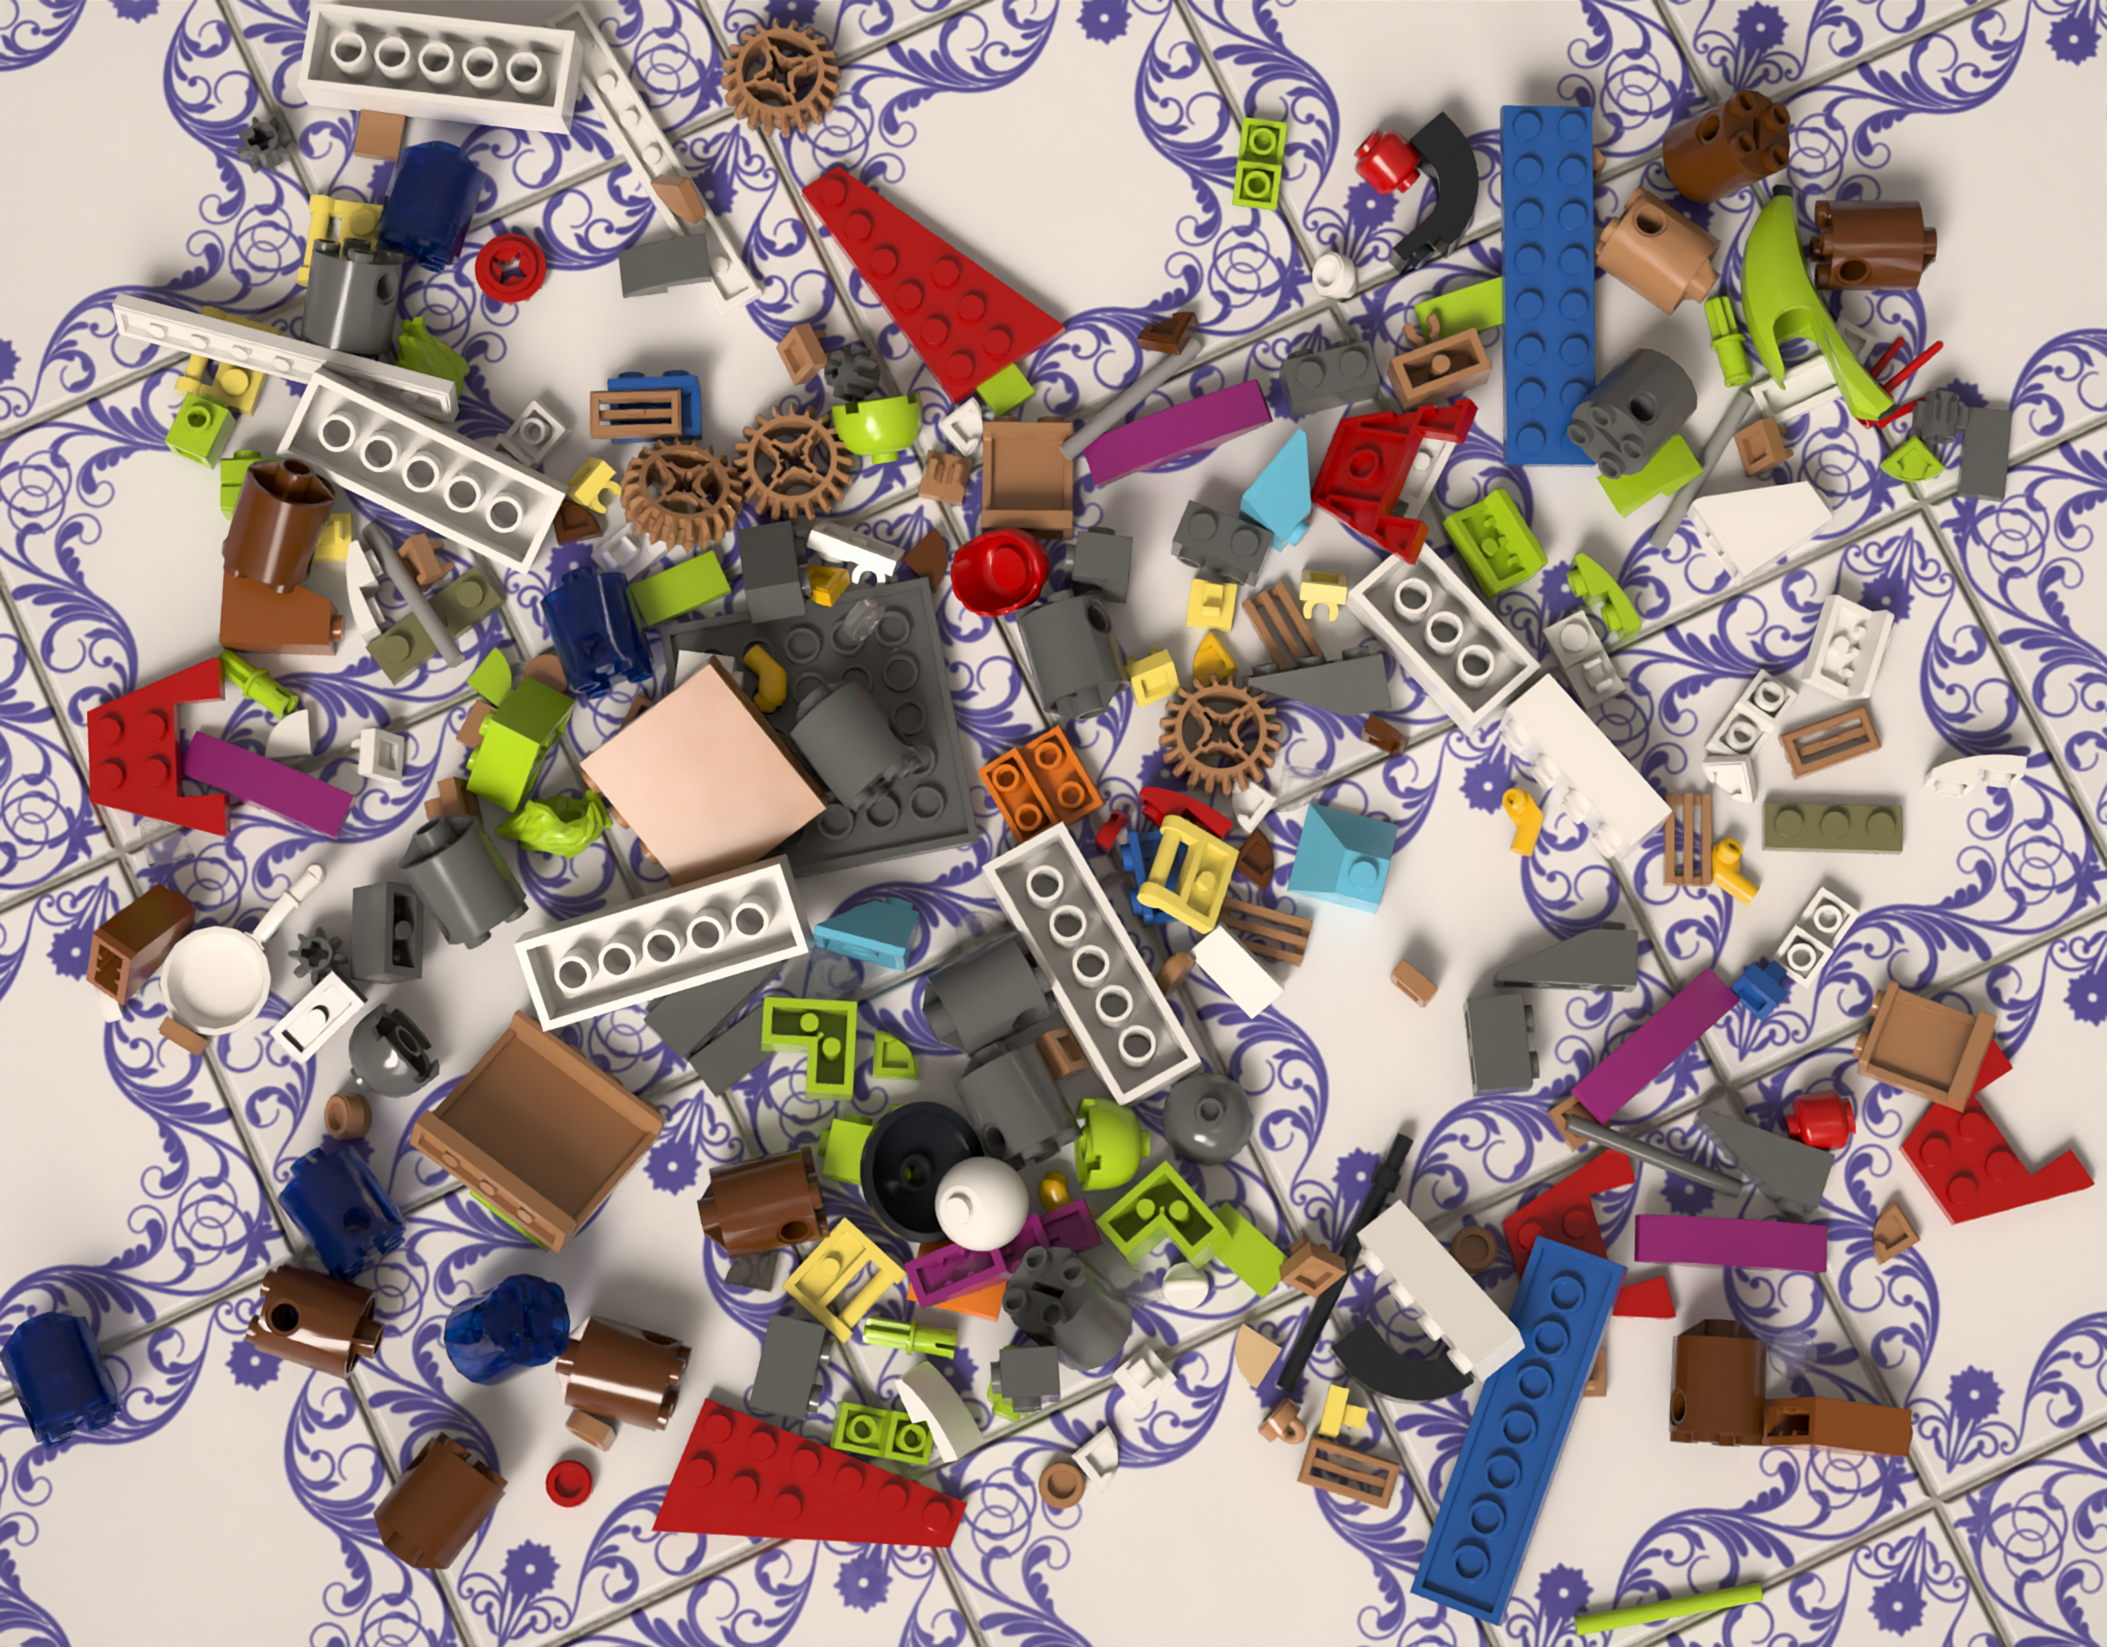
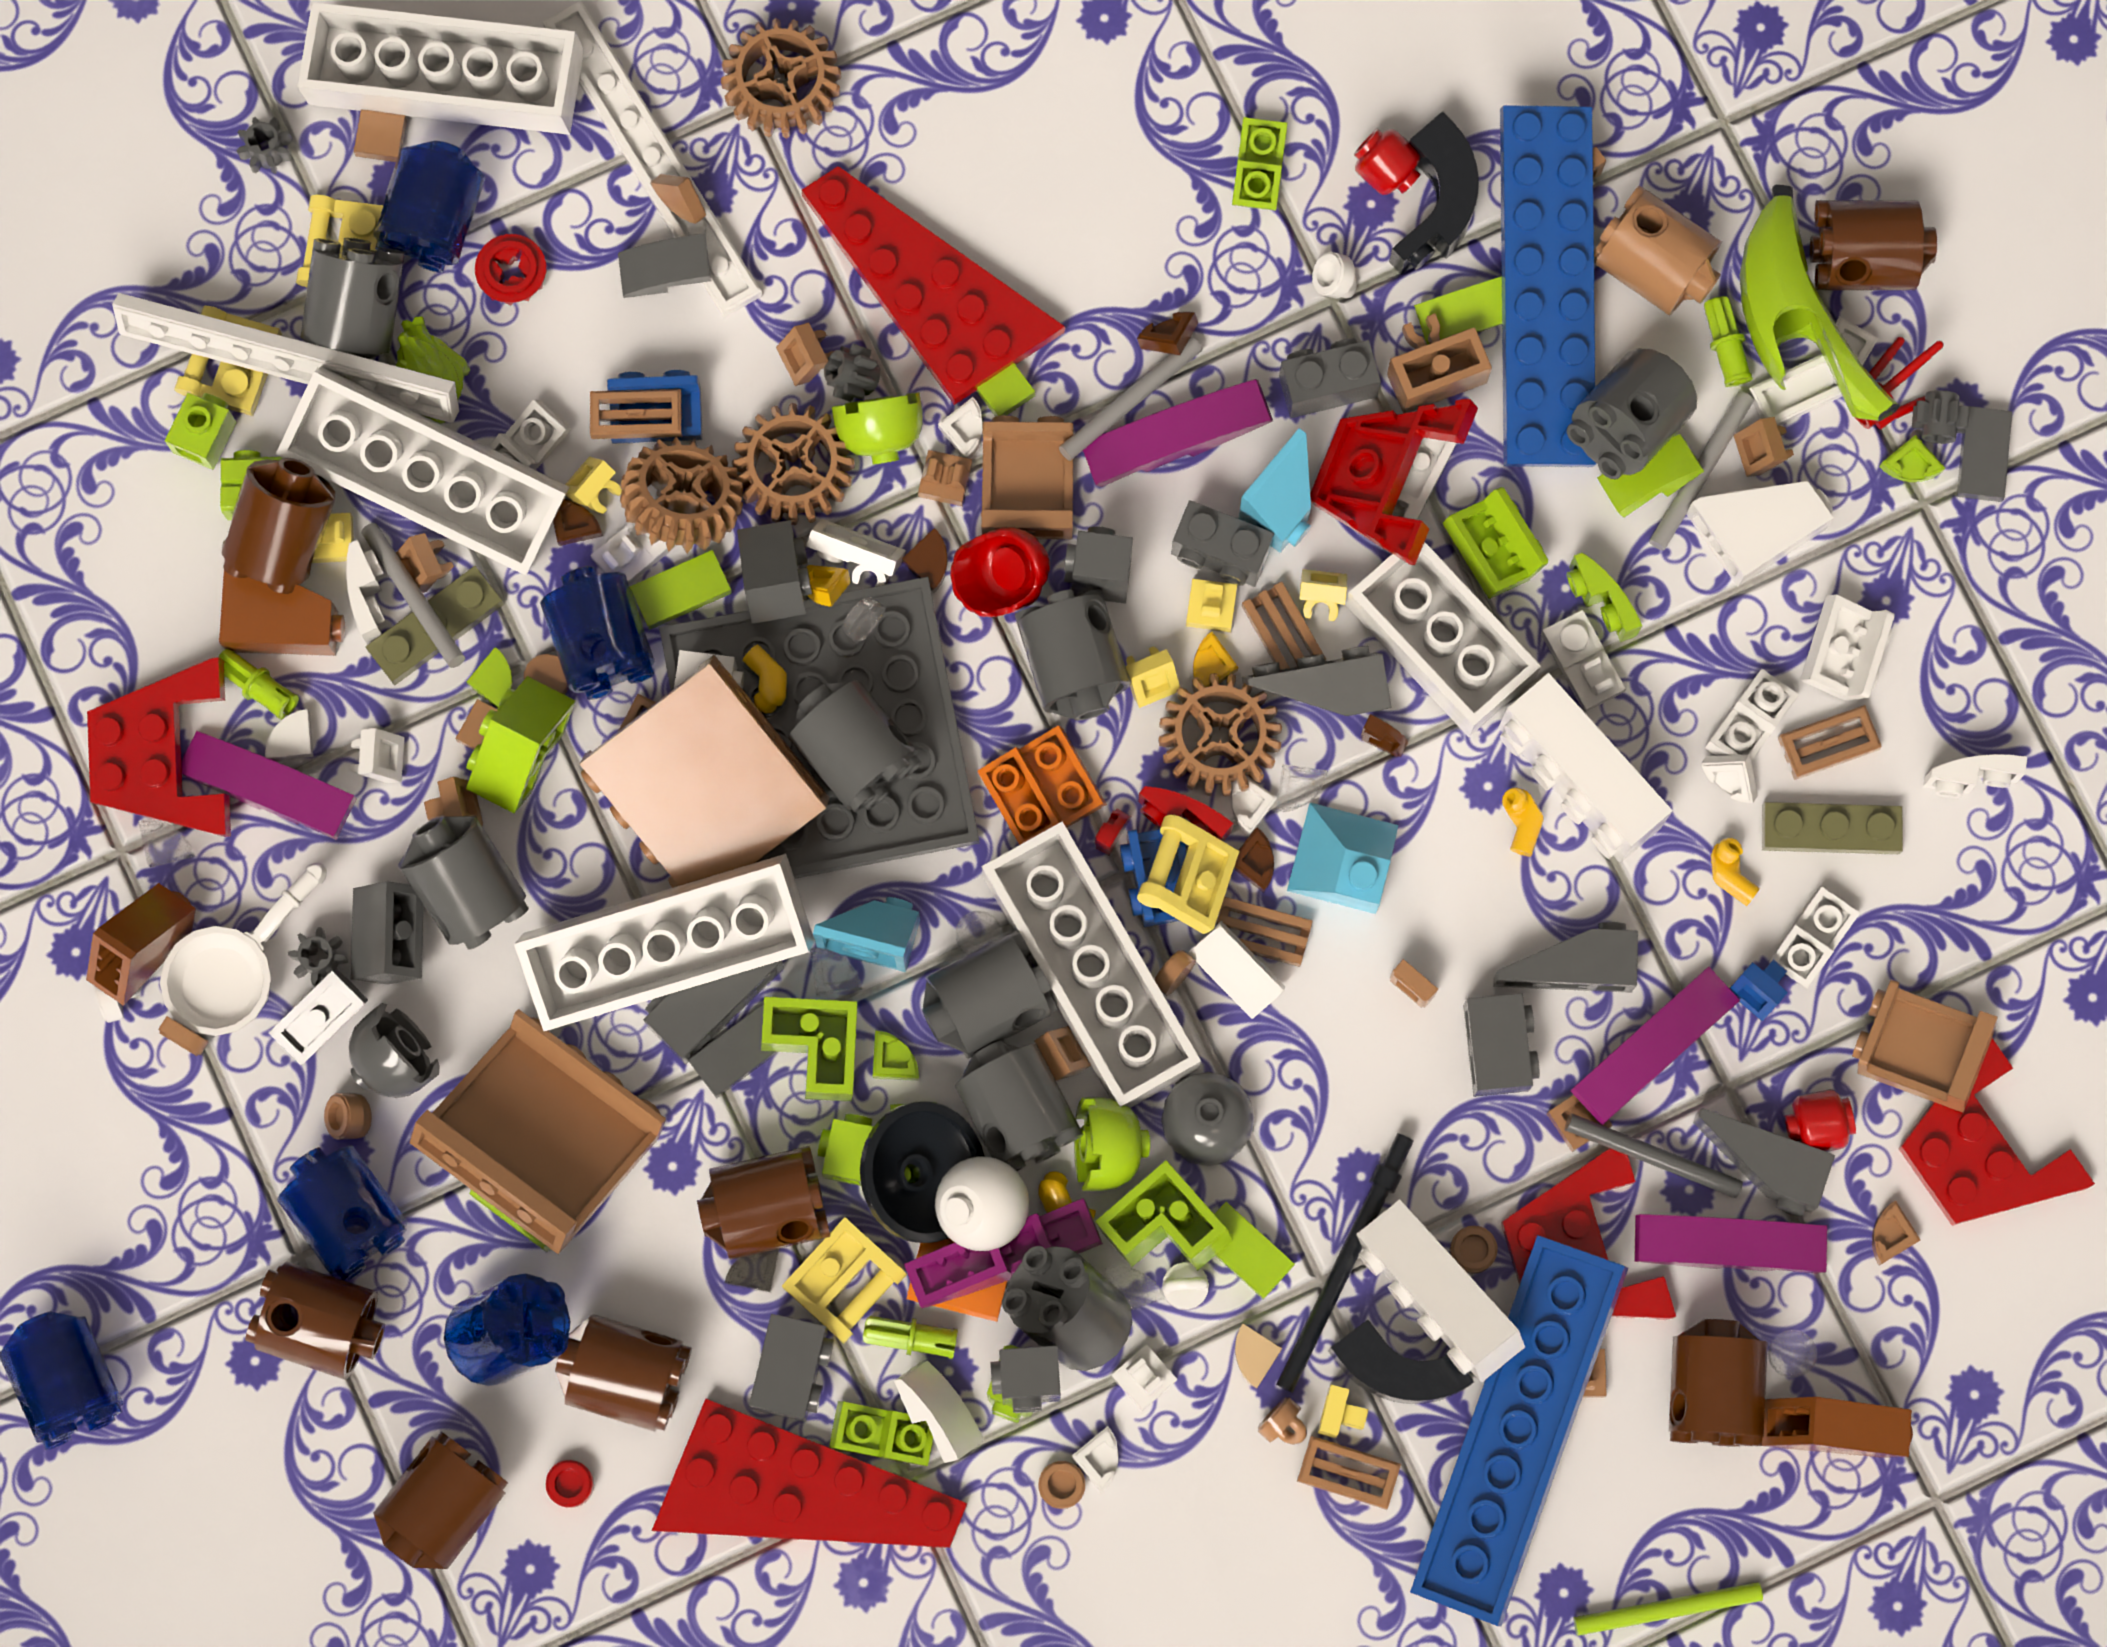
lime hair [494,788,613,860] -> none
medium nougat tile [565,1409,616,1452] -> none
medium nougat tile [1279,1234,1347,1298] -> none
reddish brown cylinder [1662,89,1790,205] -> none
medium nougat tile [1663,793,1712,887] -> none

